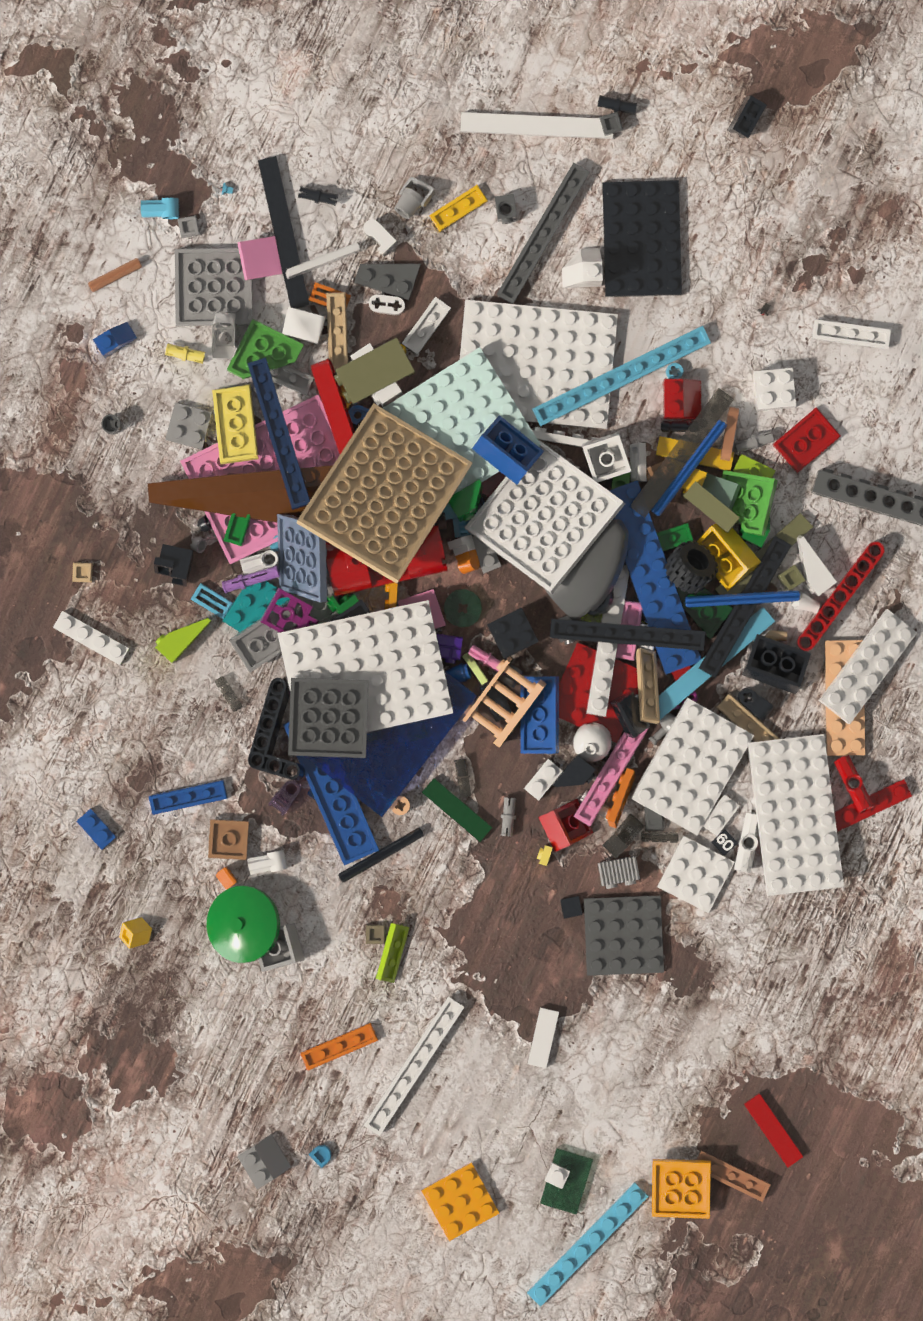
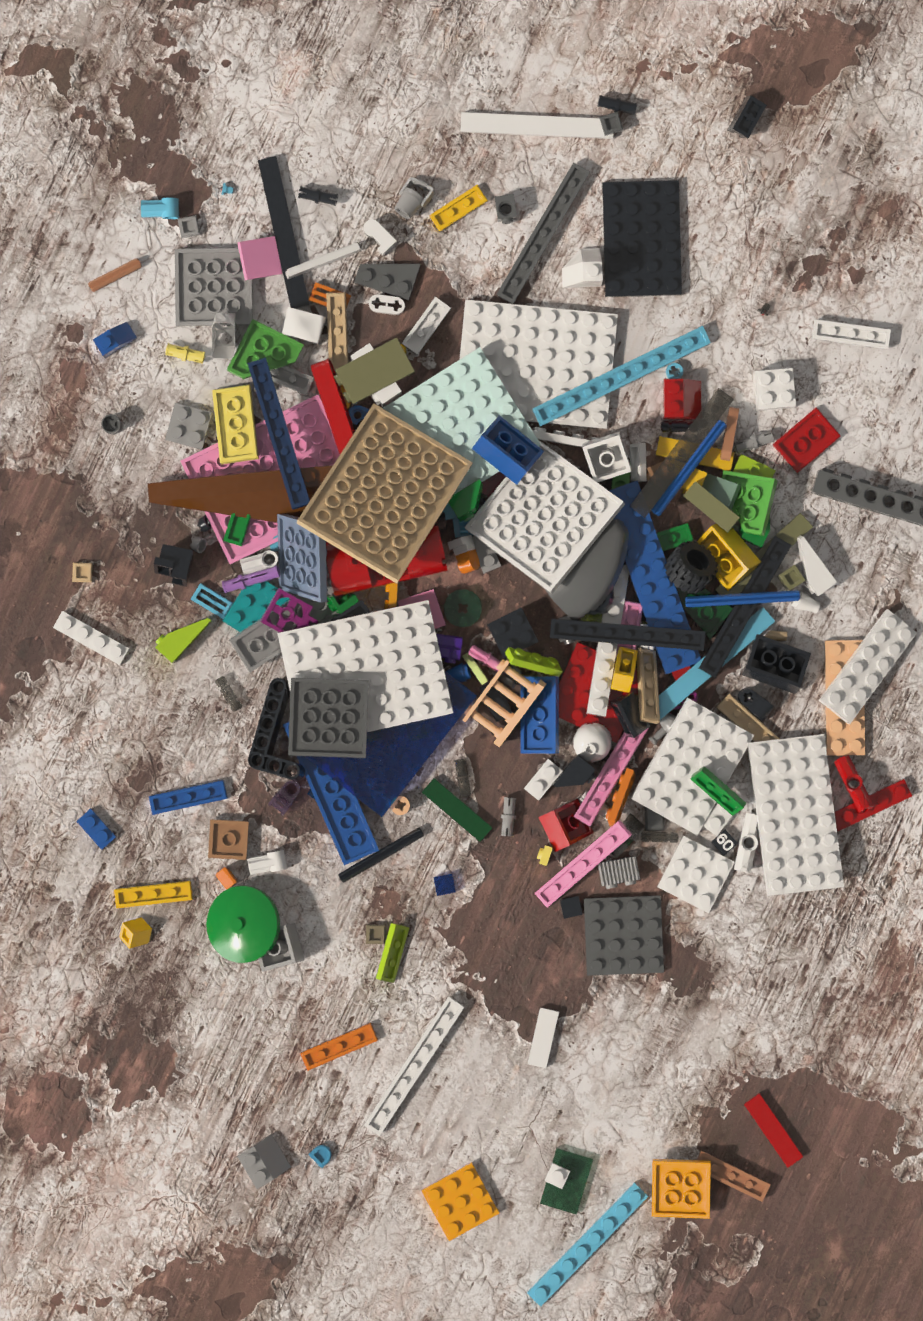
red beam [796,542,884,651] -> none
none -> yellow tile [114,881,193,908]
none -> clear blue tile [433,873,456,896]
none -> lime plate [505,647,562,677]
none -> bright pink tile [535,820,632,908]
none -> yellow slope [611,646,638,693]
none -> green plate [690,766,746,816]

